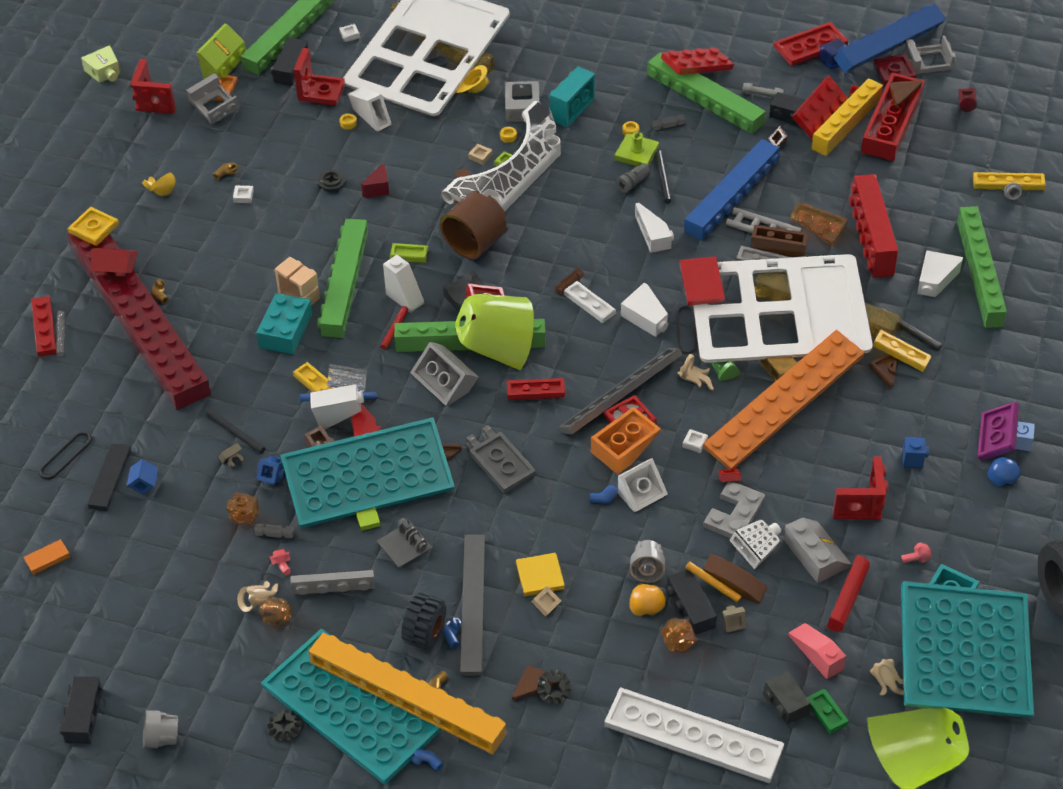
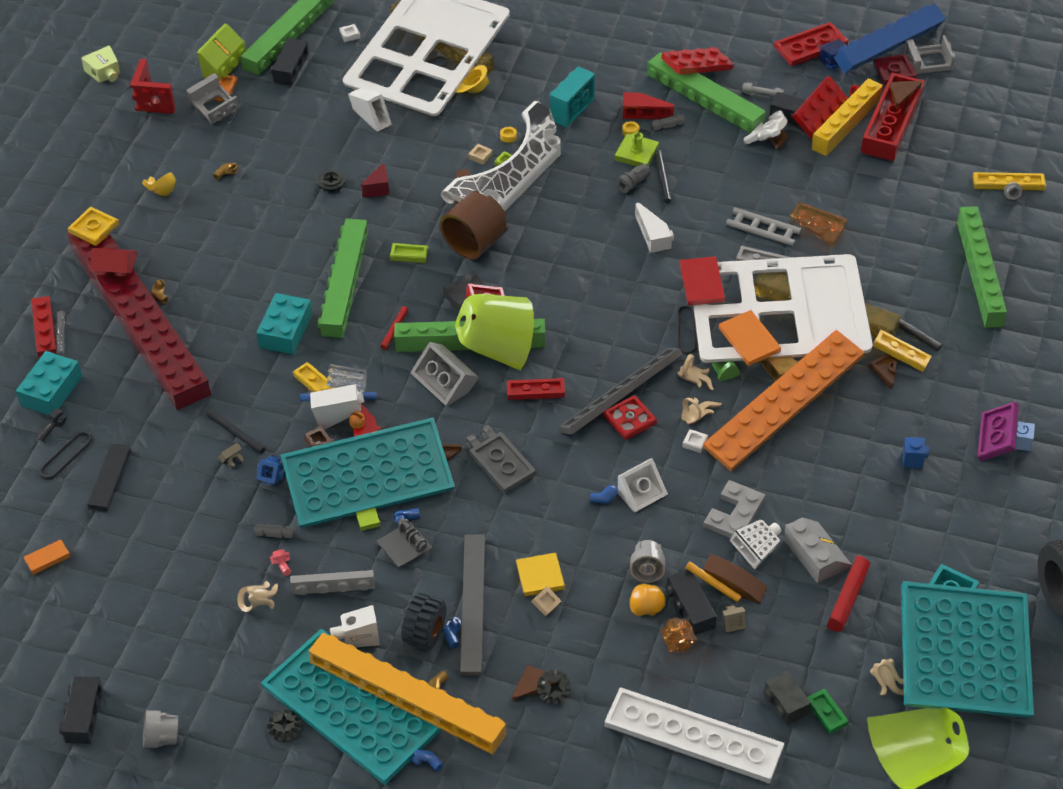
blue brick [127,459,158,495] -> none
clear orange brick [226,492,260,525] -> none
white tile [233,186,253,203] -> none
clear orange head [259,597,292,626] -> none
light nougat piece [275,257,320,306] -> none
red bracket [294,48,345,106] -> none
yellow tile [340,114,357,130] -> none
white slope [383,255,424,313] -> none
light grey window [505,81,539,122] -> none
reddish brown axle [555,268,584,295] -> none
white tile [564,281,616,323] -> none
orange slope [591,407,661,475] -> none
white slope [621,283,668,337] -> none
blue brick [684,139,780,240] -> none
red tile [718,469,741,482] -> none
reddish brown brick [750,225,808,258] -> none
coral slope [788,623,846,679] -> none
red bracket [833,457,888,519] -> none
red brick [849,174,898,278] -> none
coral plate [902,543,932,563] -> none
white slope [917,250,963,297] -> none
dark red plate [958,88,977,112] -> none
blue hair [987,457,1020,487] -> none
none -> teal brick [16,351,82,415]
none -> black bar [37,408,67,442]
none -> white torso [330,605,380,648]
none -> orange hinge [349,411,365,429]
none -> blue arm [393,508,420,525]
none -> red slope [623,92,674,119]
none -> tan piece [681,397,722,425]
none -> orange tile [719,310,781,366]
none -> white tile [744,111,787,144]

